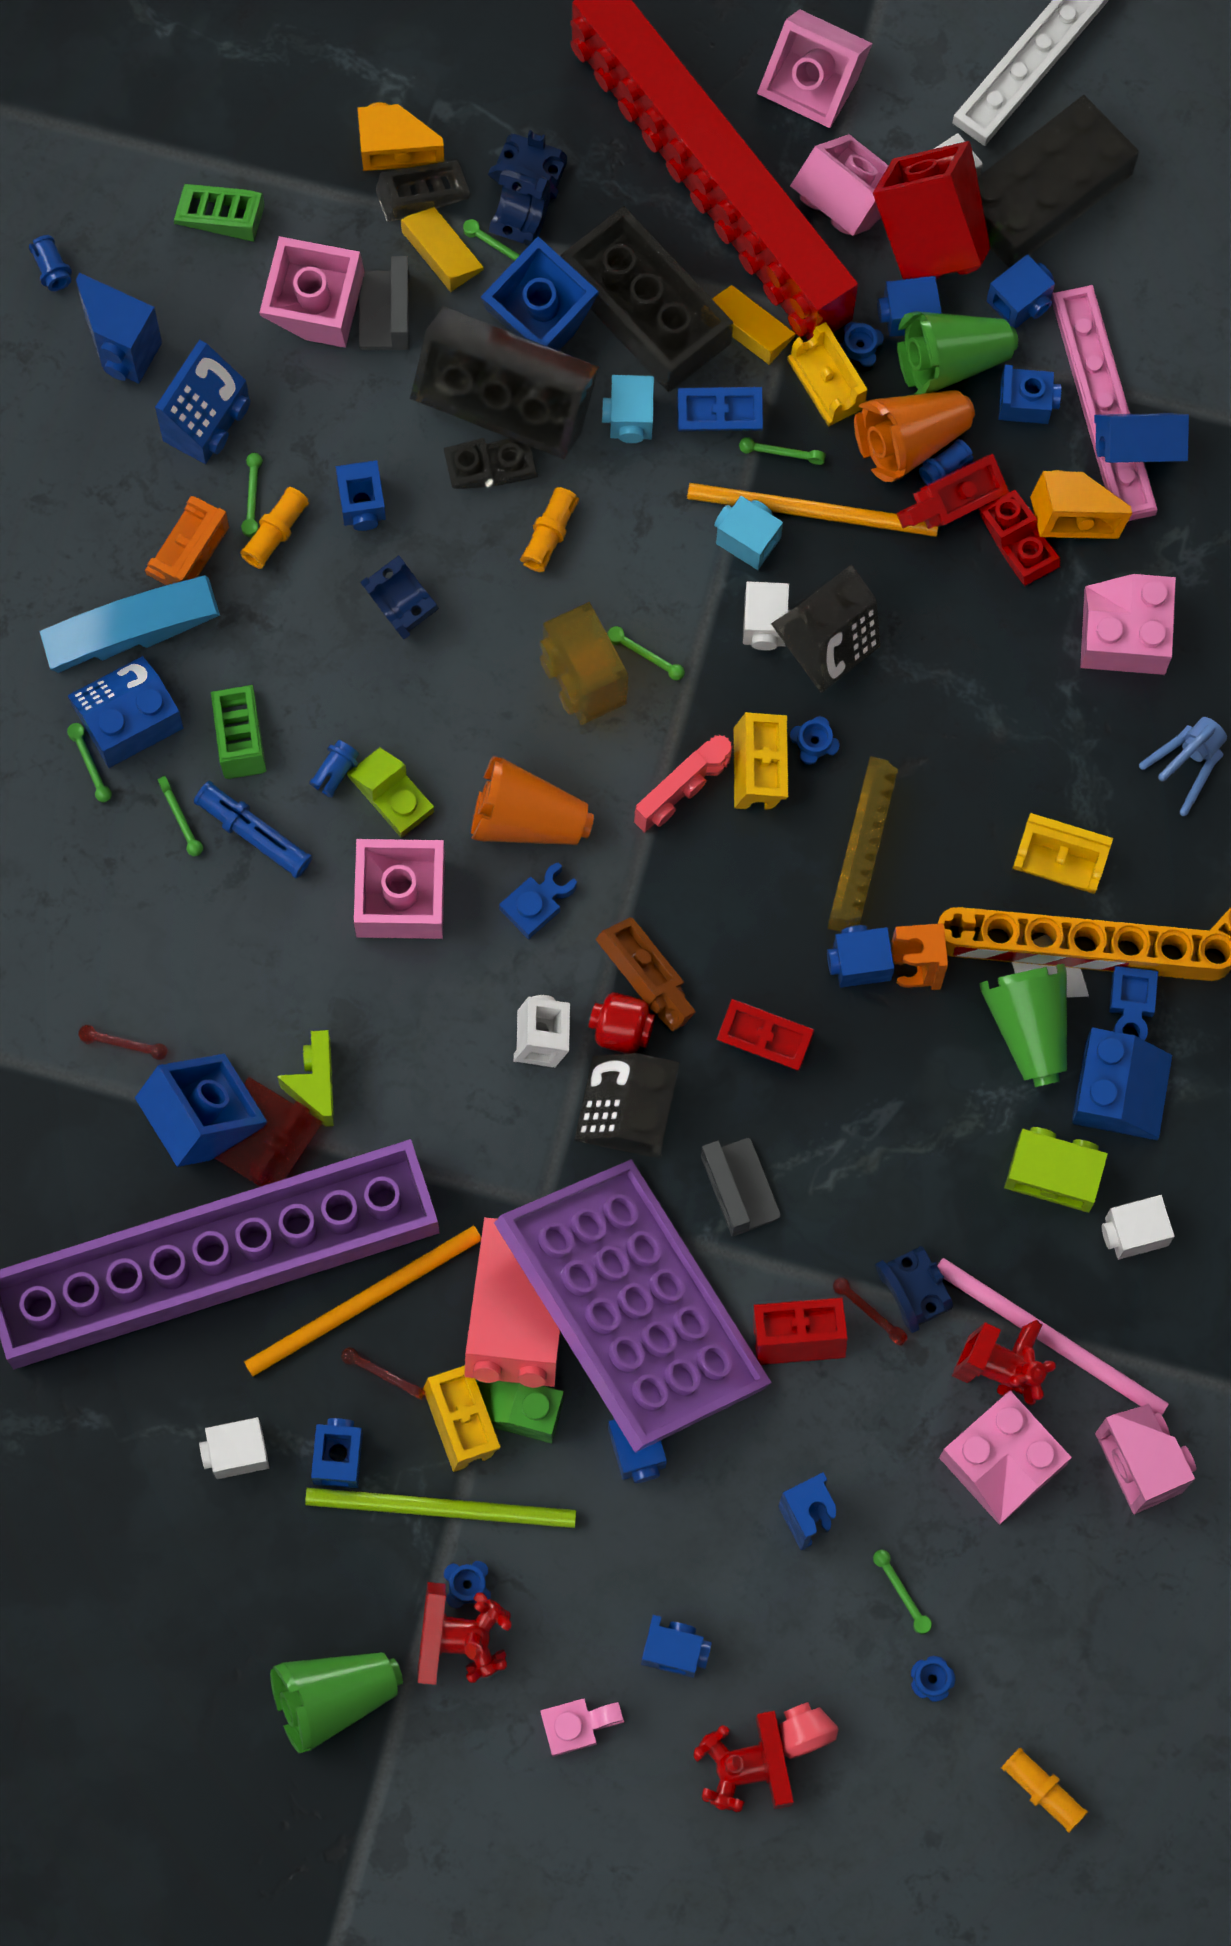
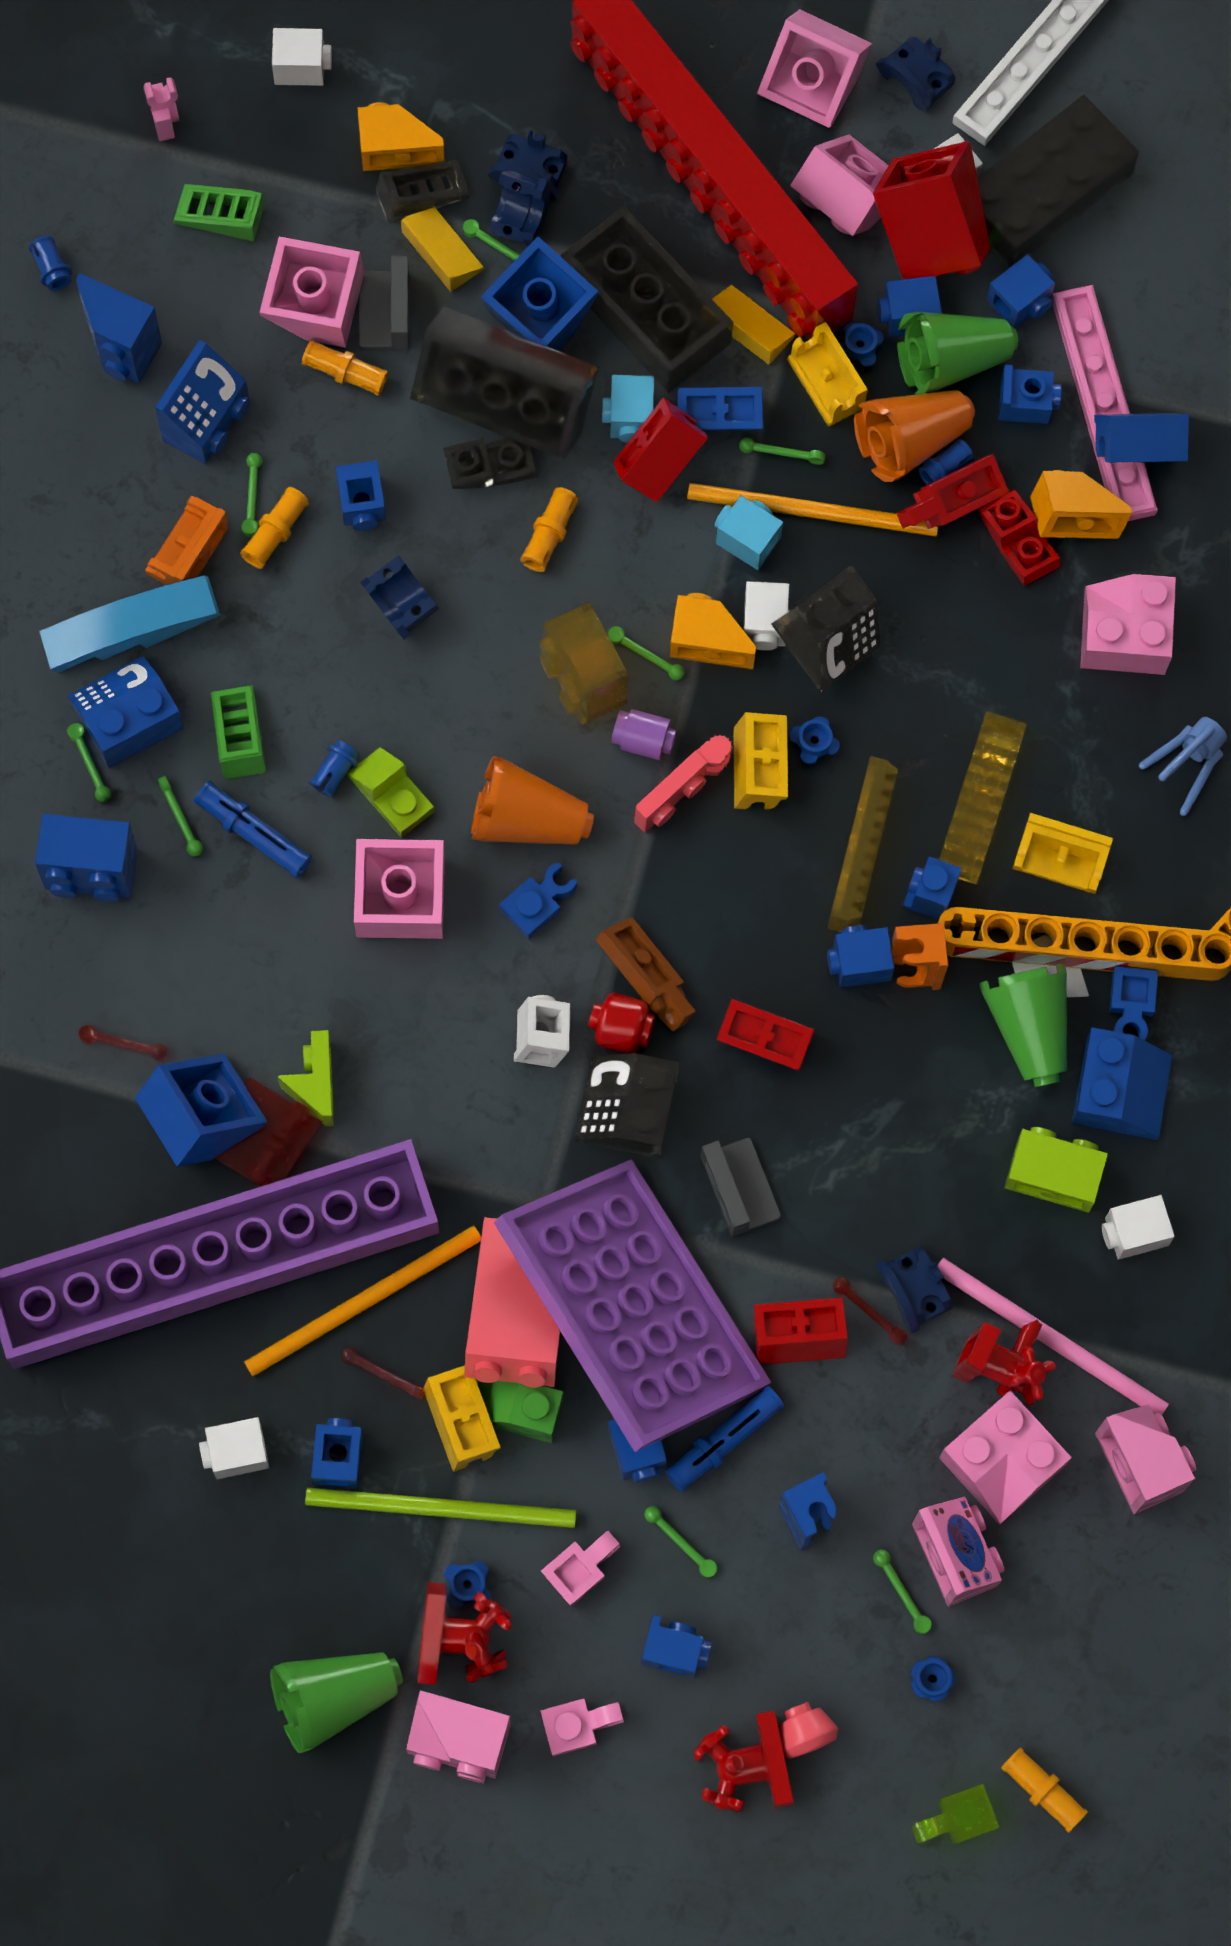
none -> blue brick [35,814,138,902]
none -> bright pink plate [144,77,180,141]
none -> white brick [272,28,332,86]
none -> light orange pin [301,339,389,396]
none -> bright pink slope [406,1690,511,1784]
none -> bright pink plate [541,1531,621,1607]
none -> medium lavender brick [611,709,677,761]
none -> red hinge [613,397,708,503]
none -> bright green hinge [644,1506,717,1578]
none -> blue pin [664,1386,785,1493]
none -> light orange slope [669,593,756,669]
none -> dark blue piece [876,37,956,111]
none -> blue brick [902,856,962,920]
none -> bright pink slope [912,1497,1005,1607]
none -> clear neon green plate [912,1784,1000,1845]
none -> clear yellow gear [939,711,1027,884]

